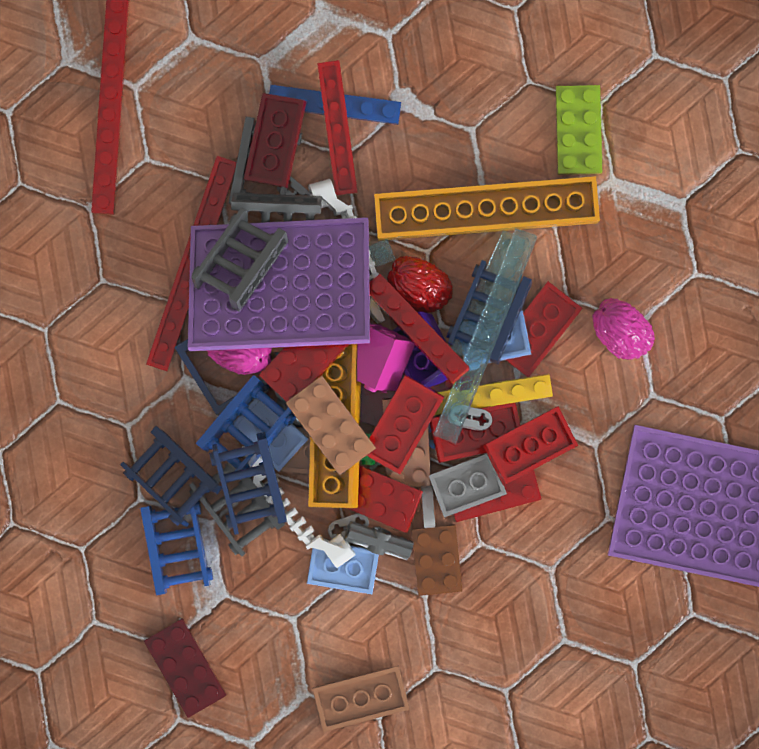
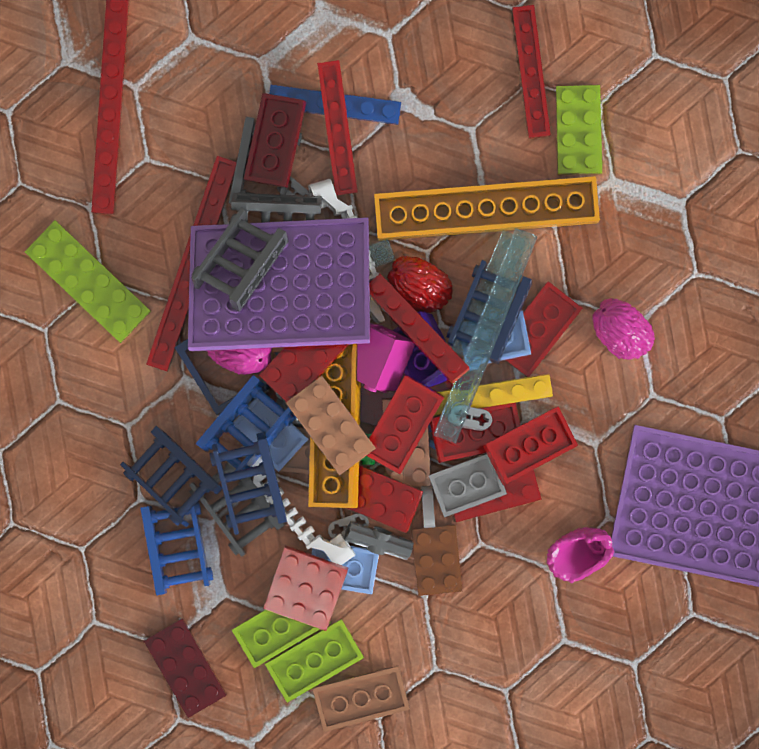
none -> lime plate [25,220,151,343]
none -> lime plate [232,610,331,668]
none -> plate [263,545,349,631]
none -> lime plate [265,619,364,703]
none -> red plate [512,5,551,139]
none -> dark pink hair [546,527,614,583]

